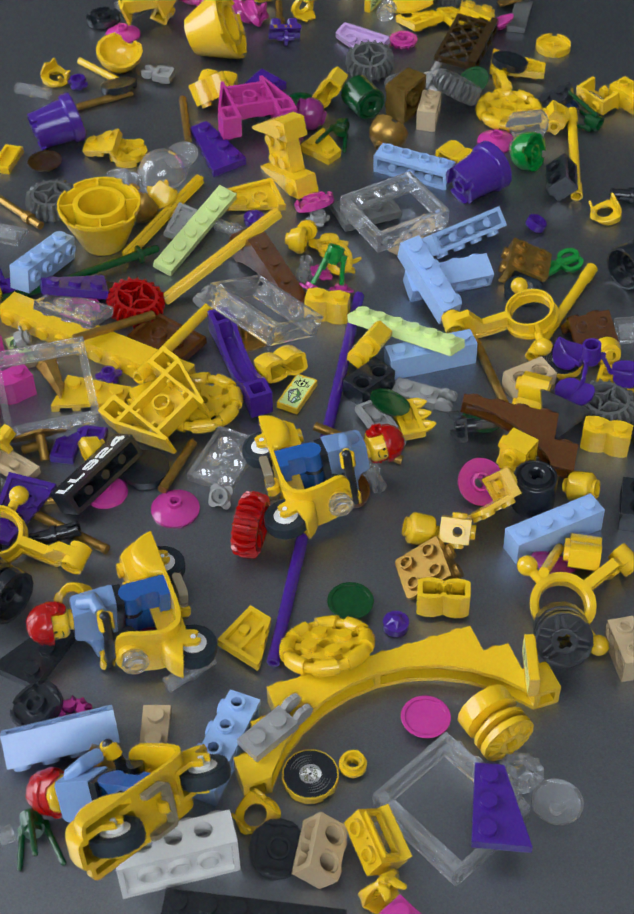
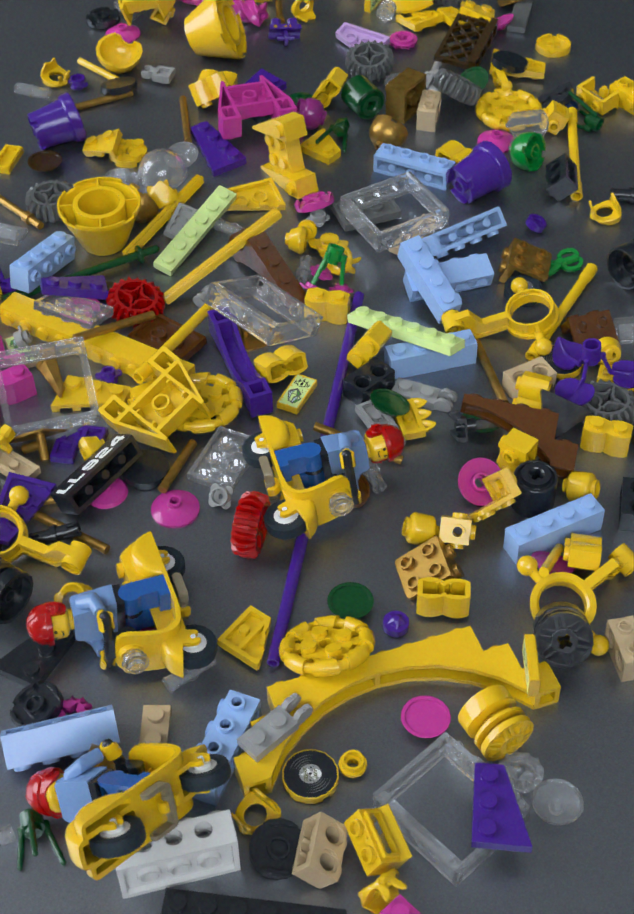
dark purple tile [244,210,264,227] -> none

